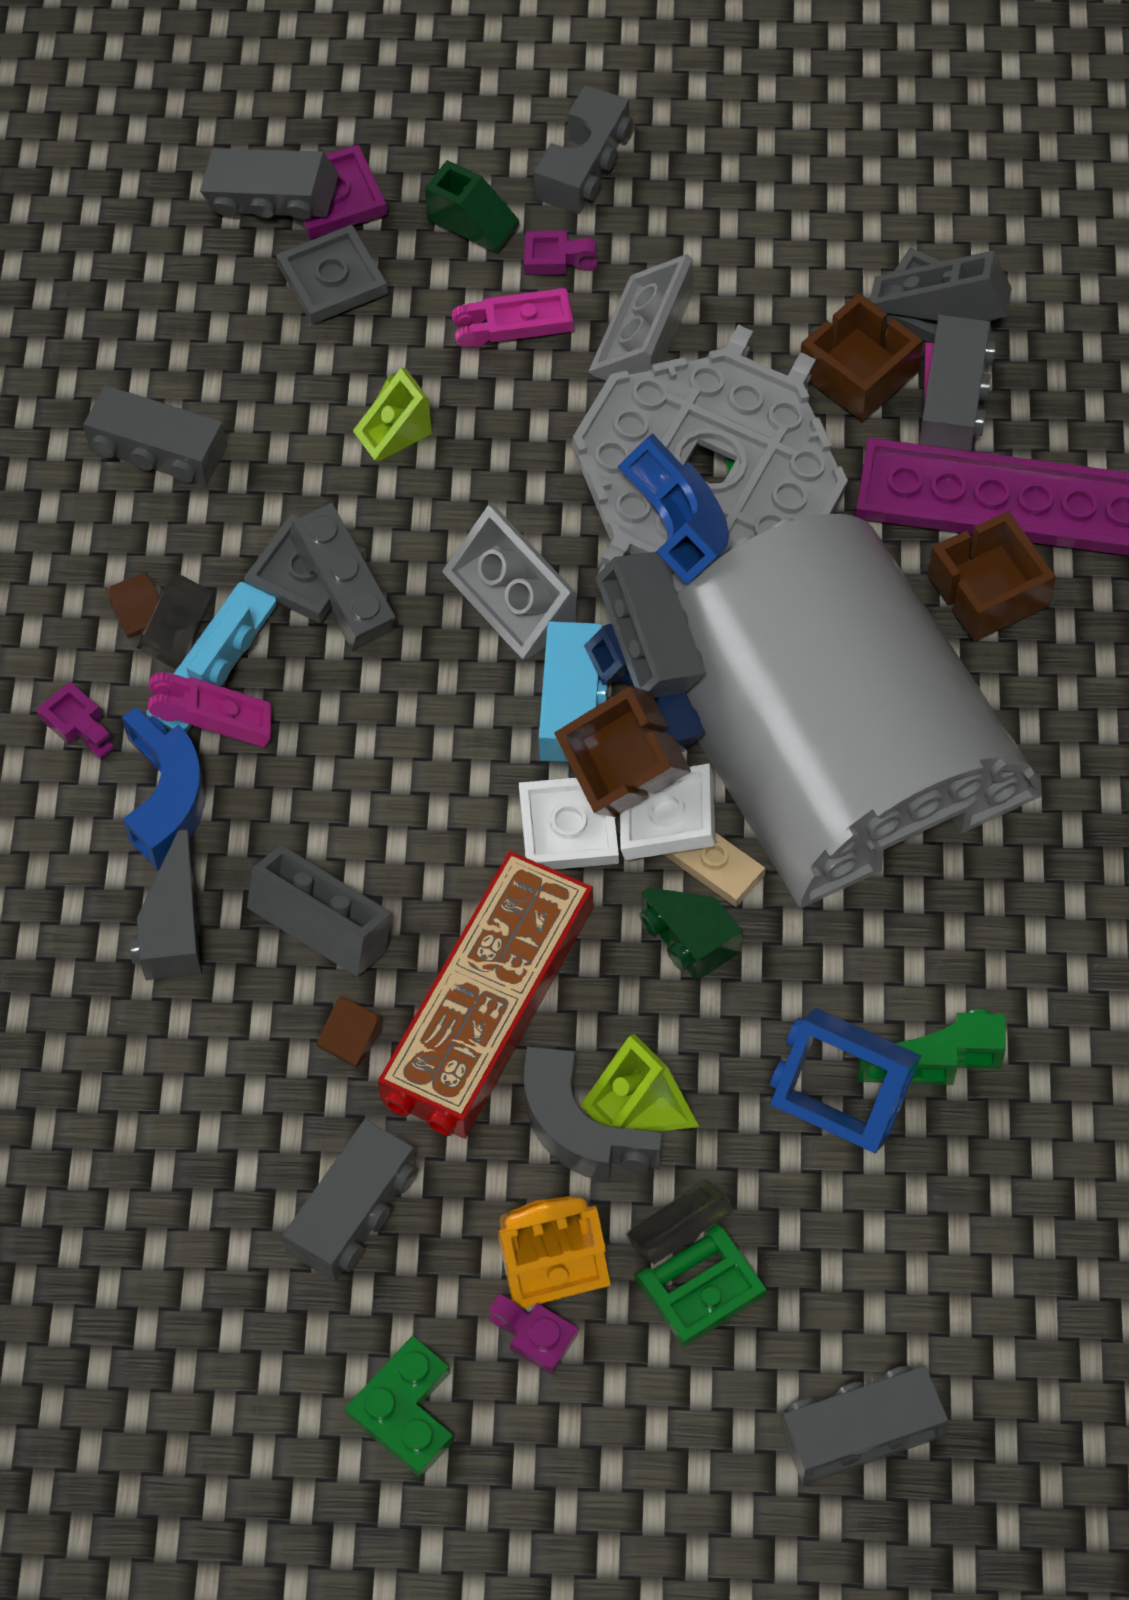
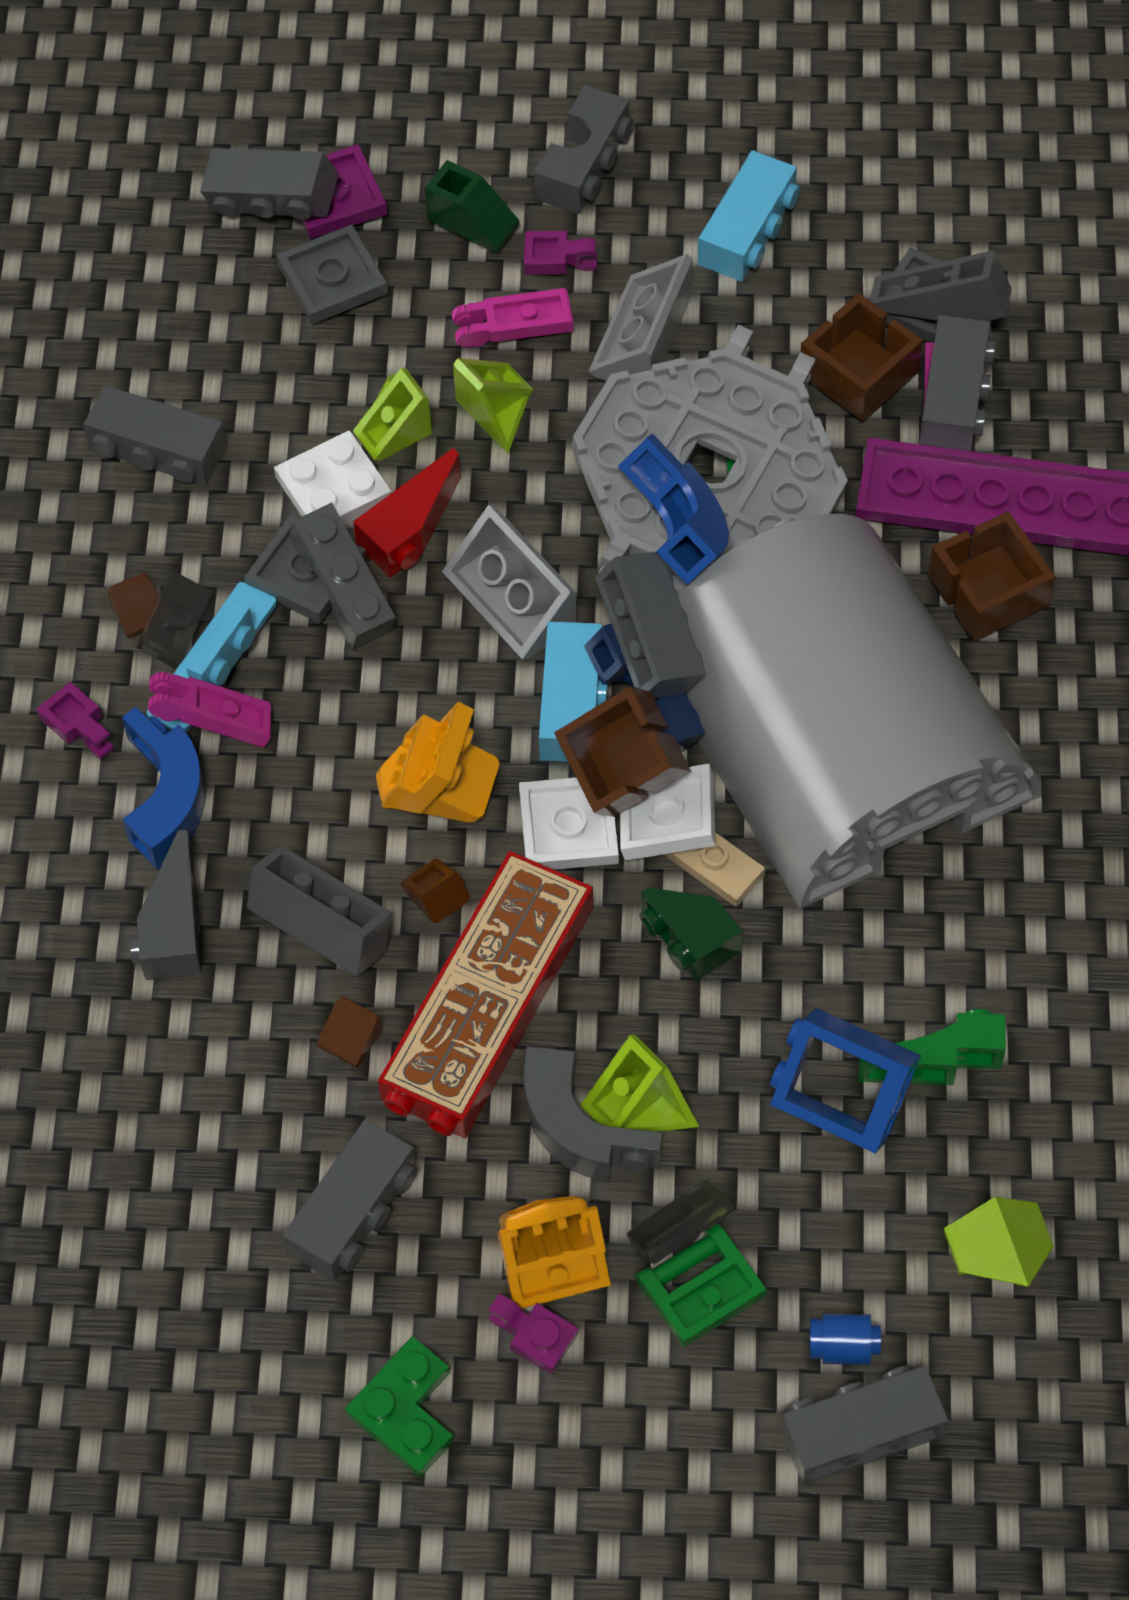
none -> white plate [274,430,391,525]
none -> red slope [353,448,461,578]
none -> light orange piece [376,702,499,823]
none -> reddish brown slope [400,858,470,924]
none -> lime slope [453,358,534,454]
none -> medium azure brick [698,150,800,282]
none -> blue brick [810,1314,881,1365]
none -> lime slope [944,1197,1054,1287]

